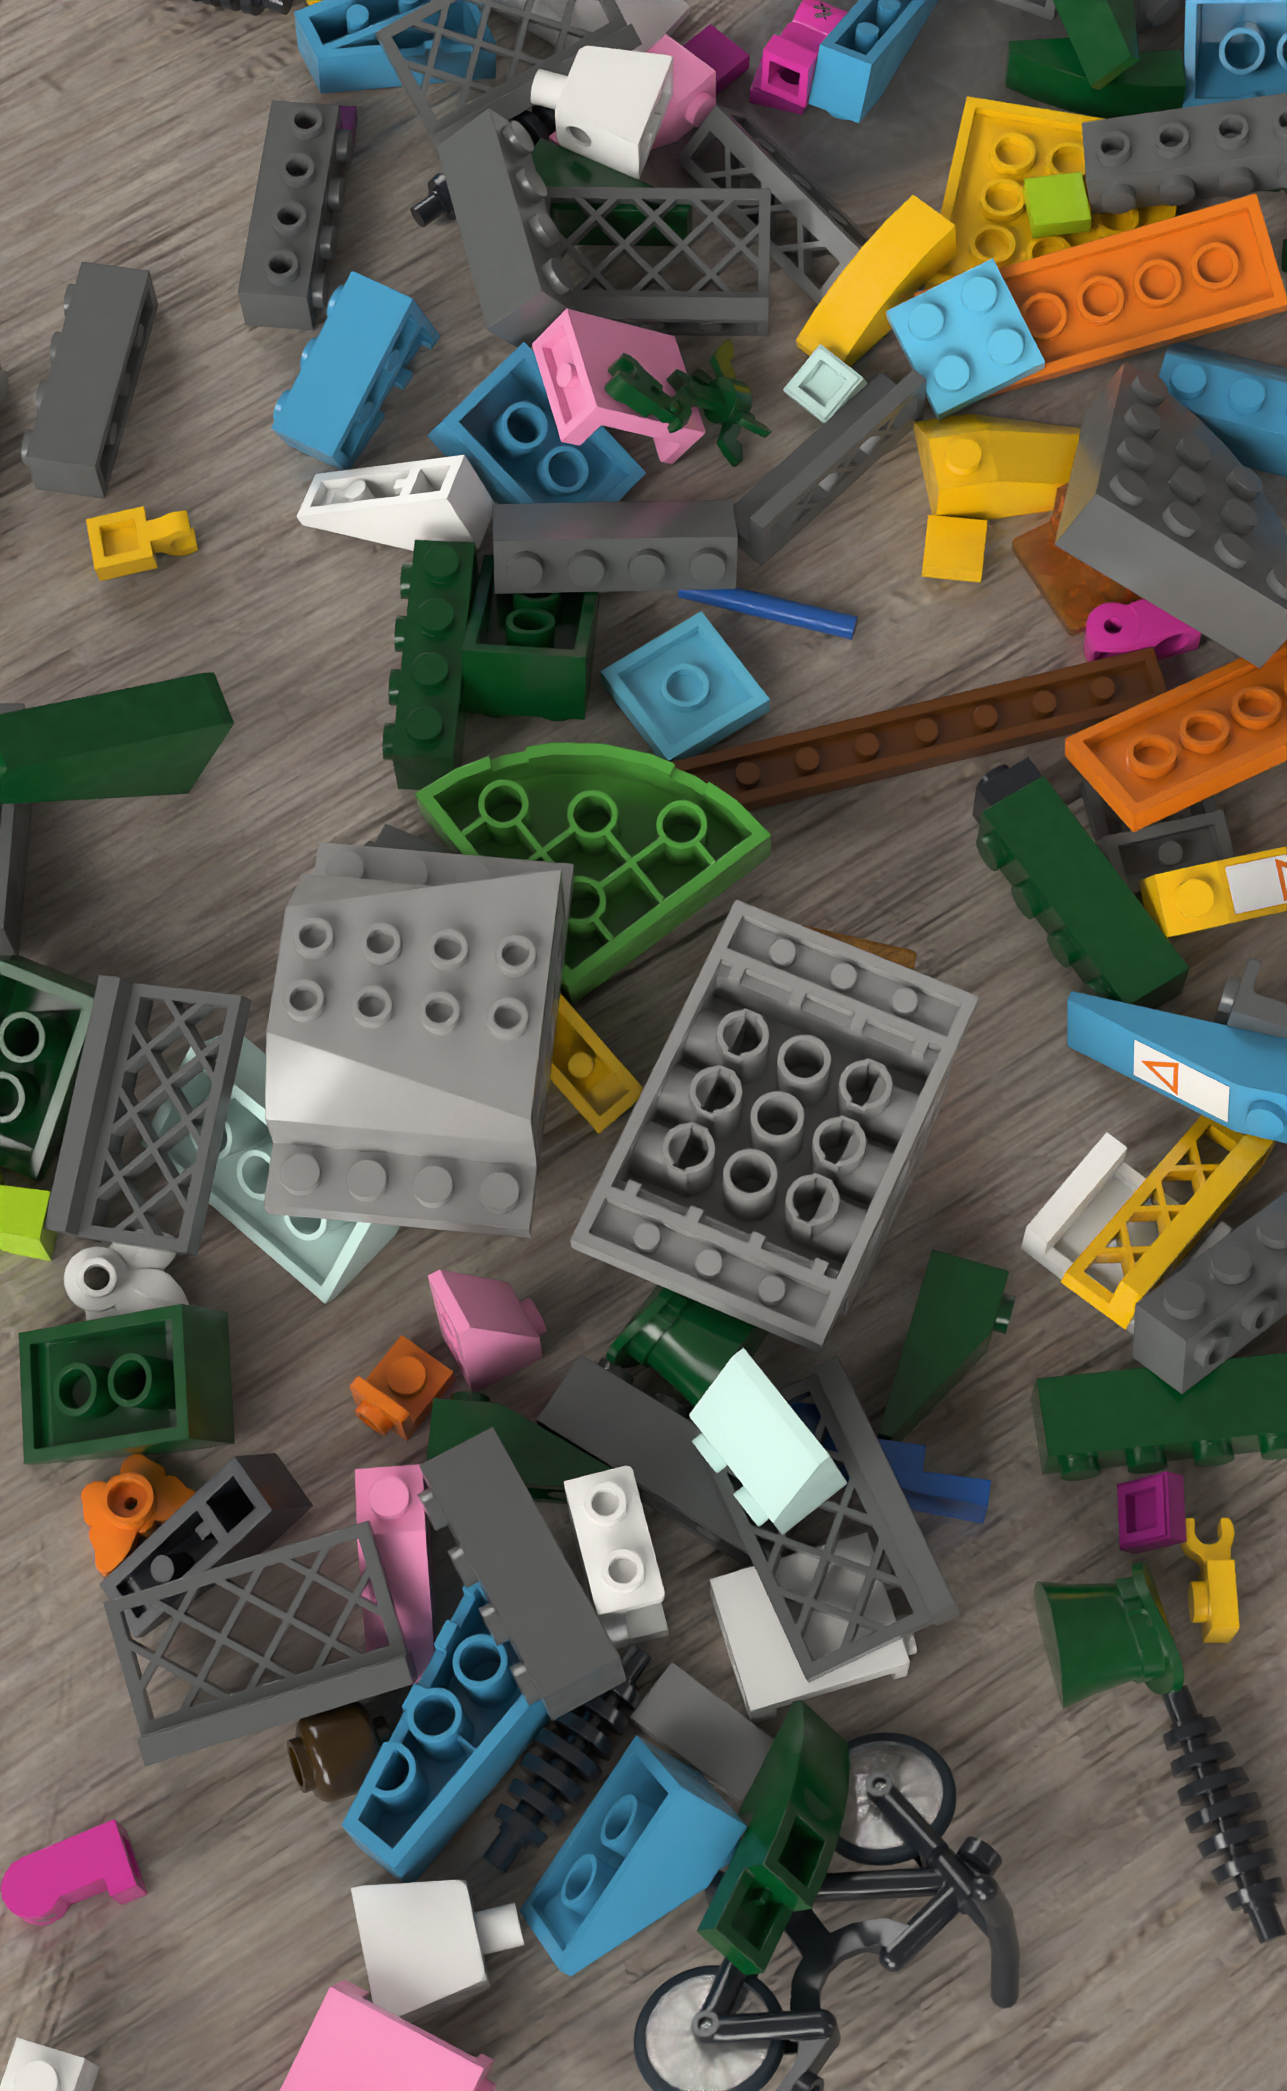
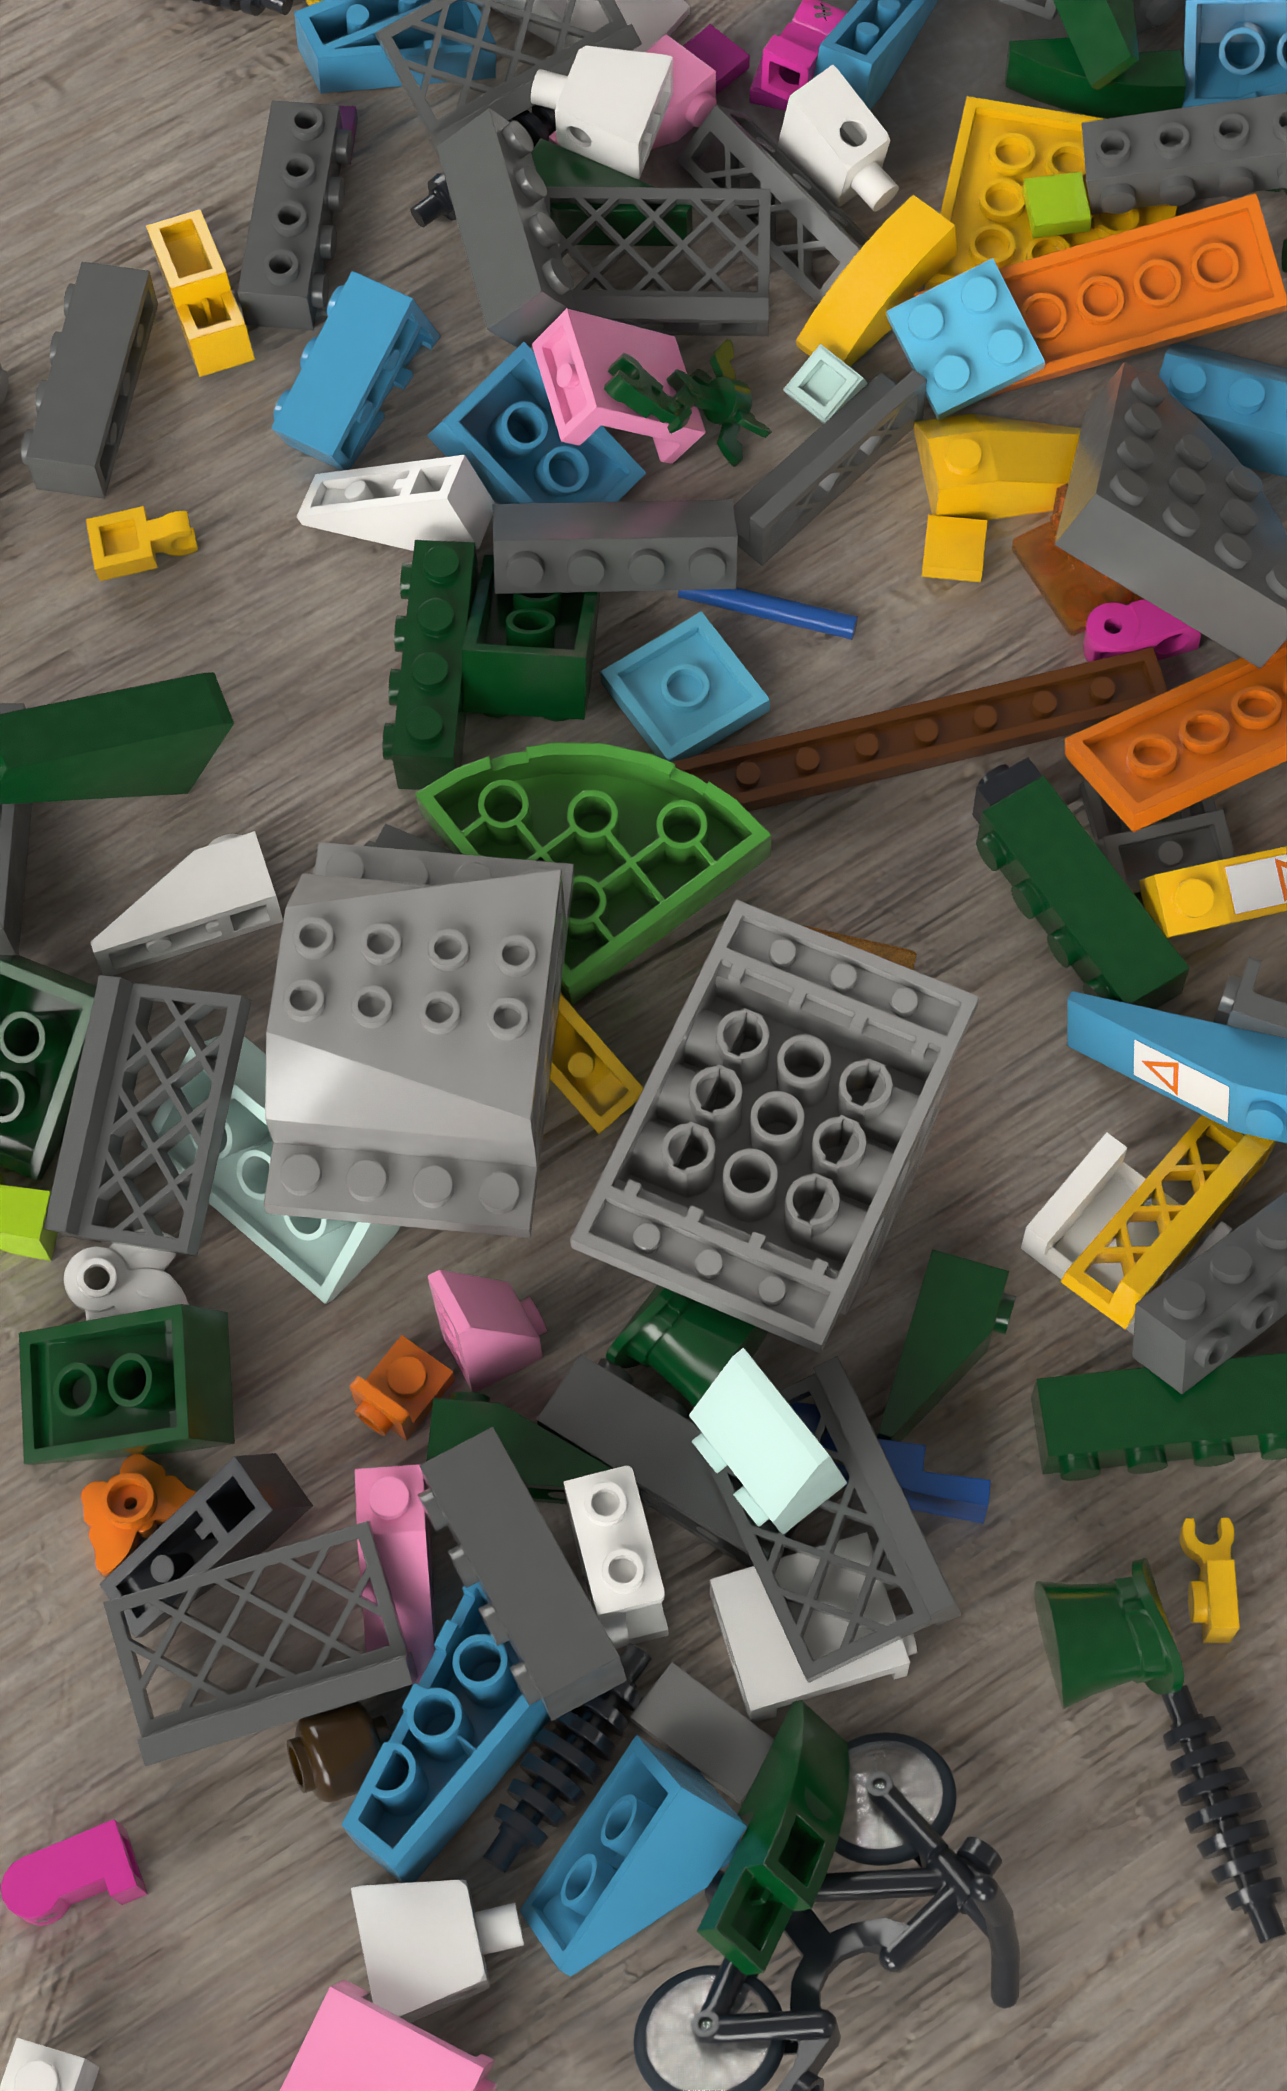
magenta tile [1117,1471,1187,1554] -> none
none -> white slope [90,831,283,976]
none -> yellow slope [146,209,255,377]
none -> white torso [777,65,899,211]

